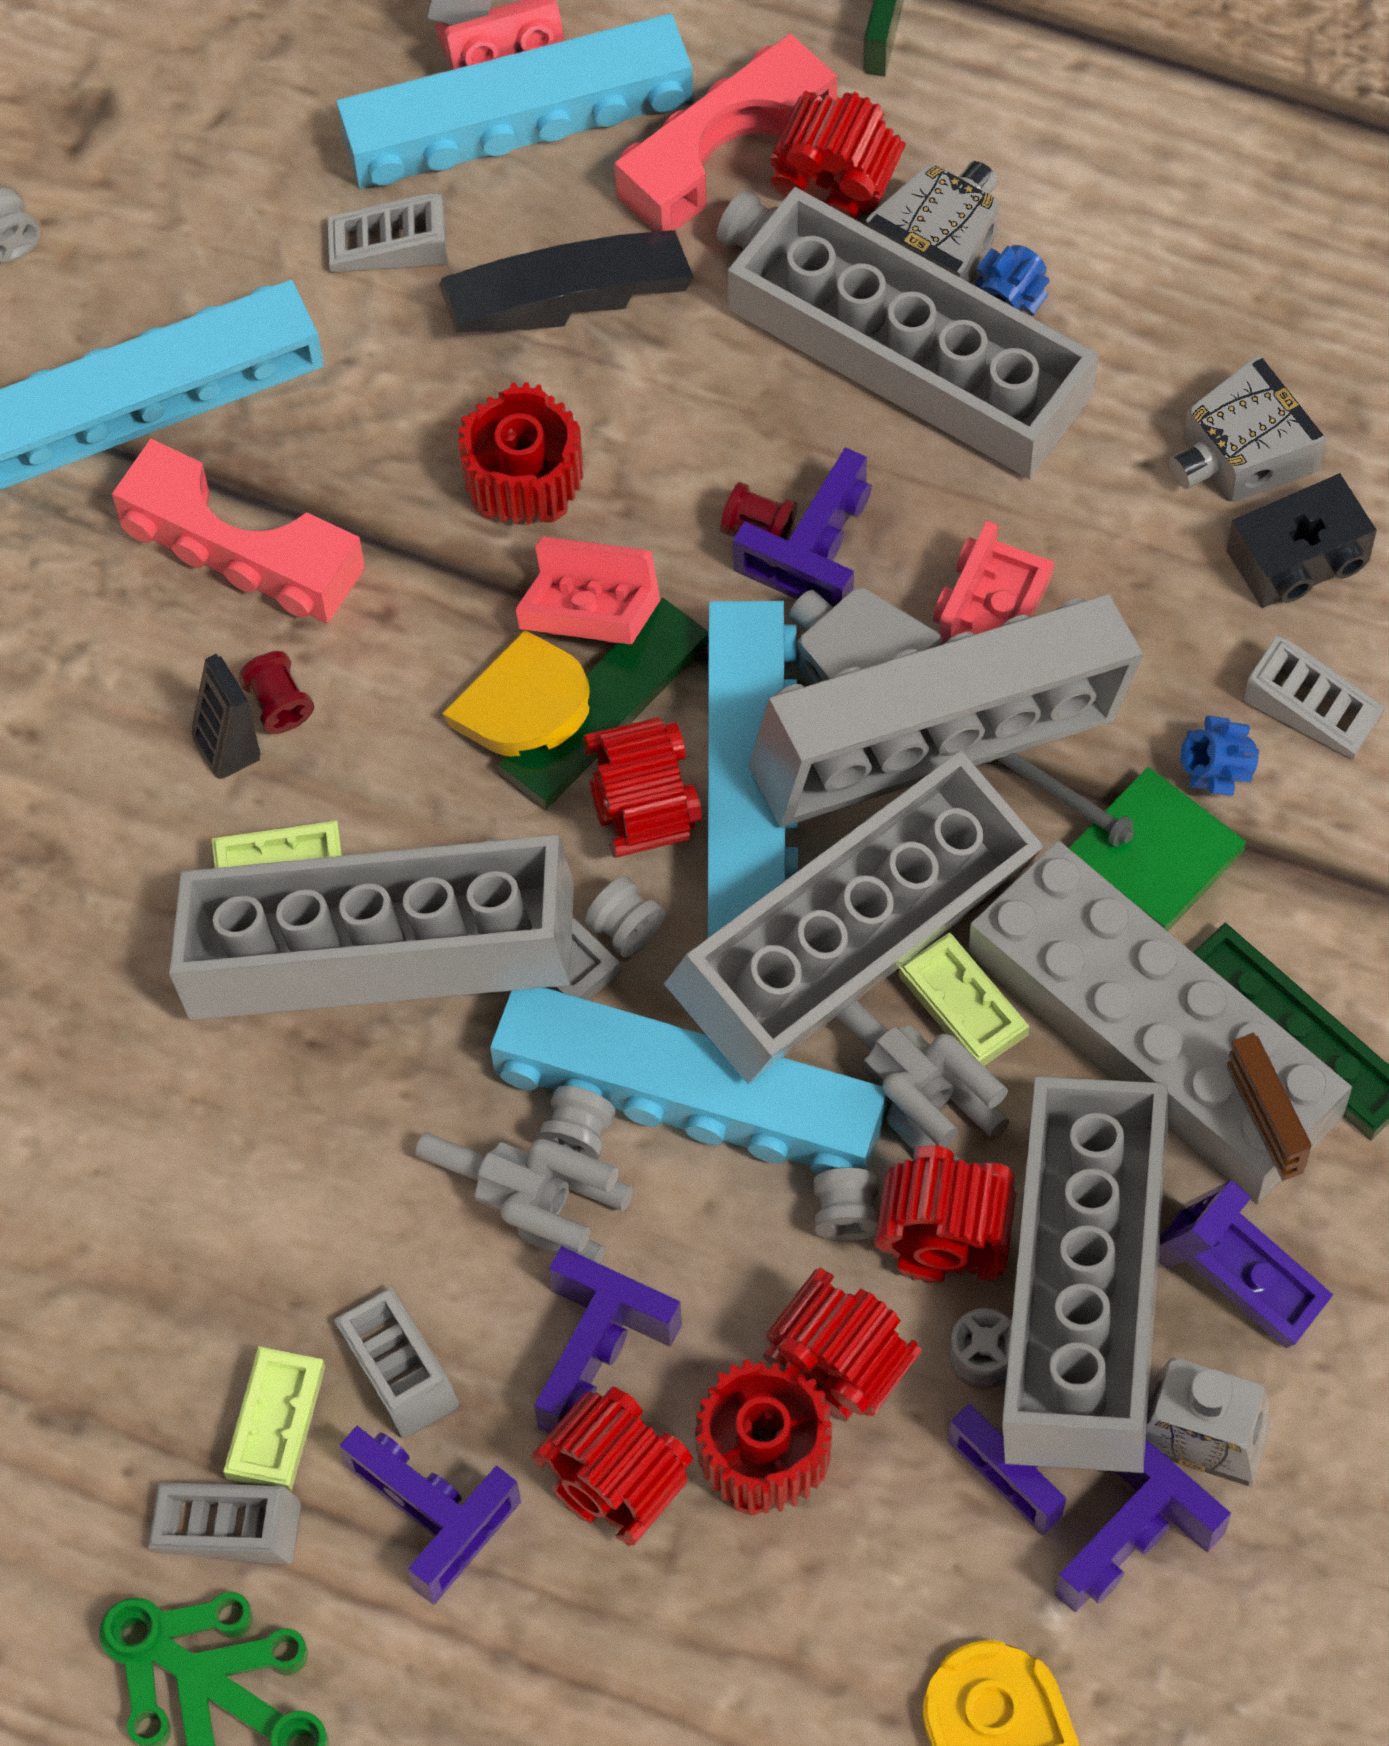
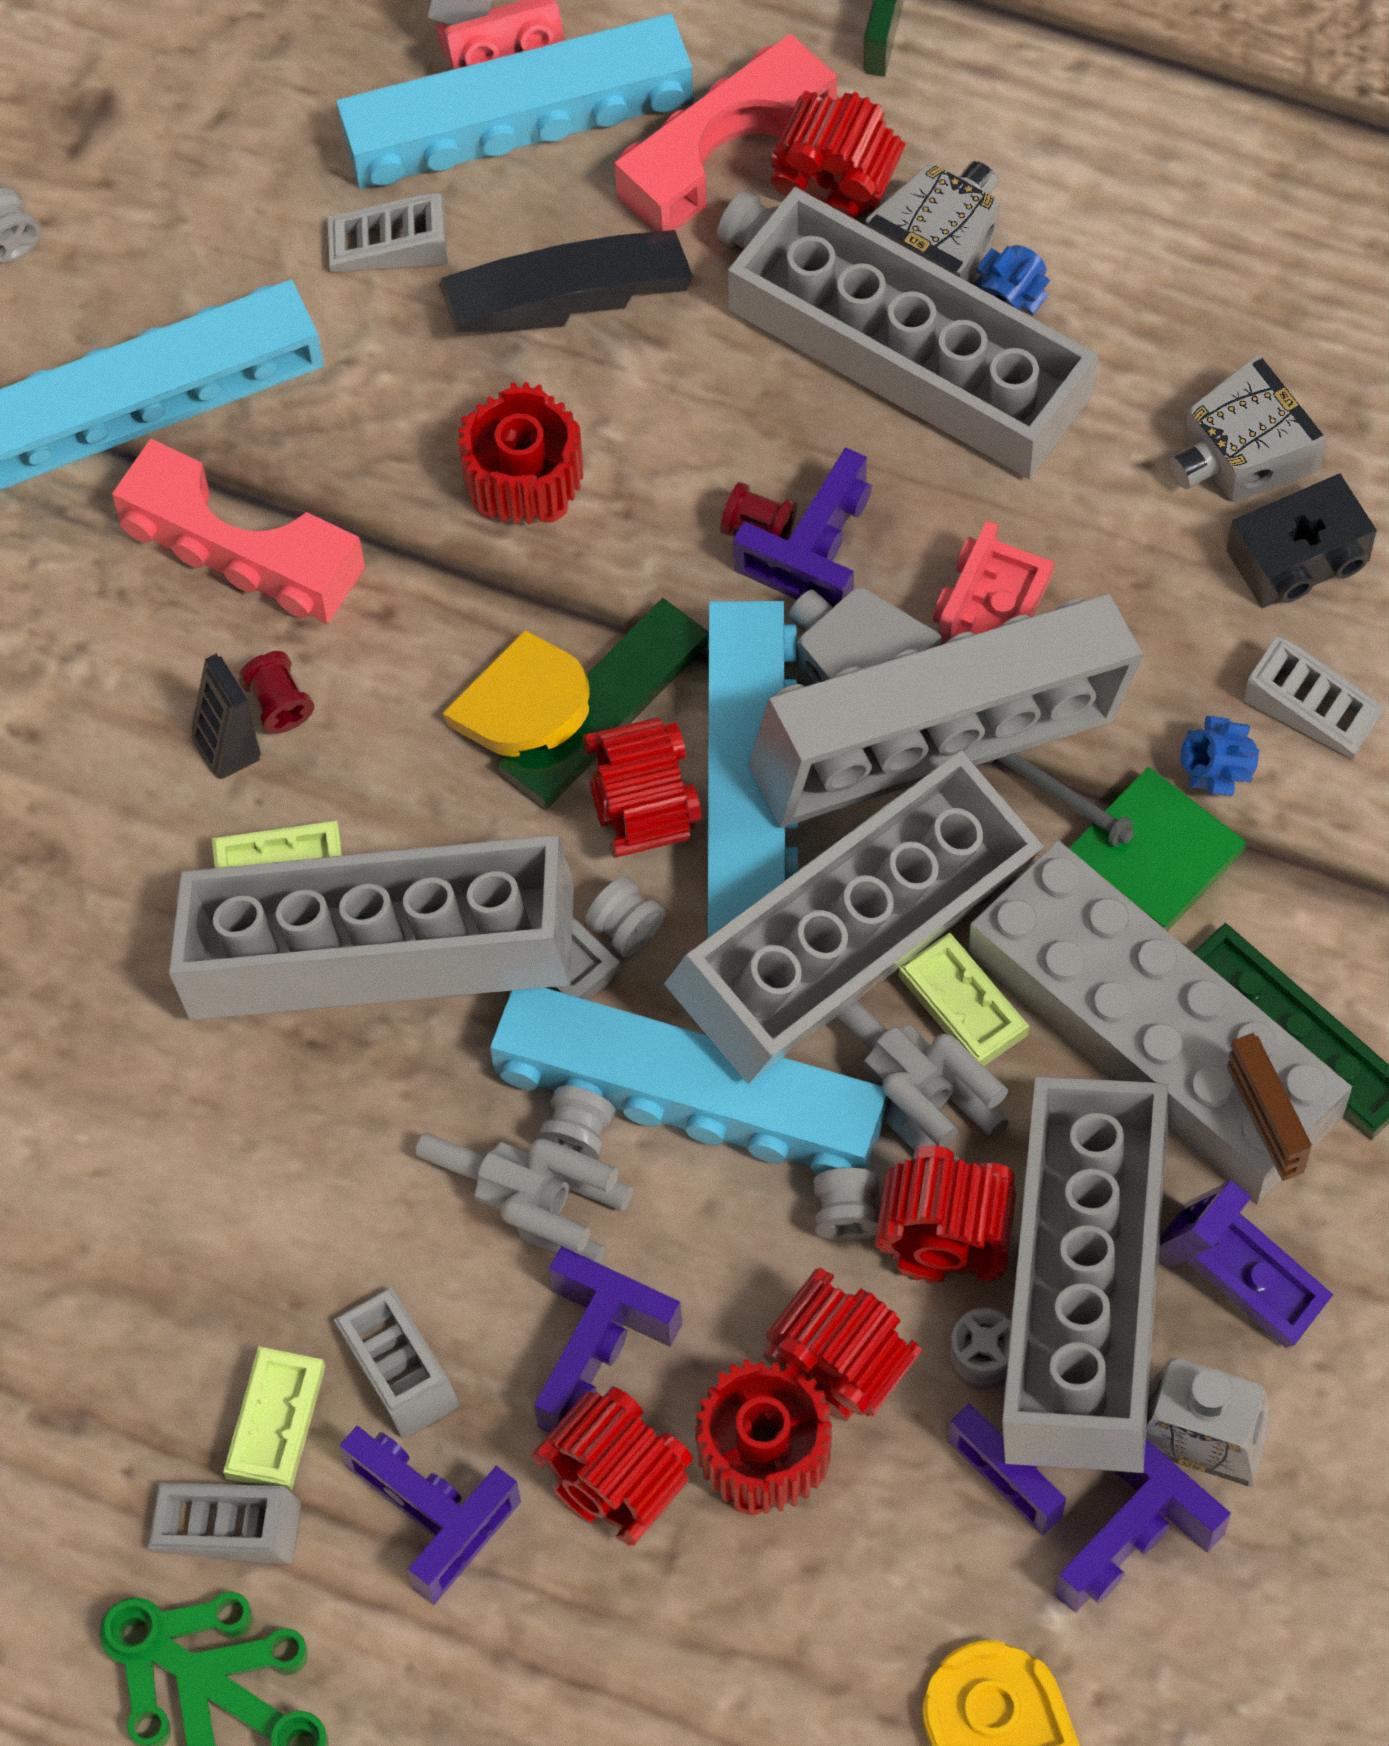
coral bracket [515,537,660,644] -> none

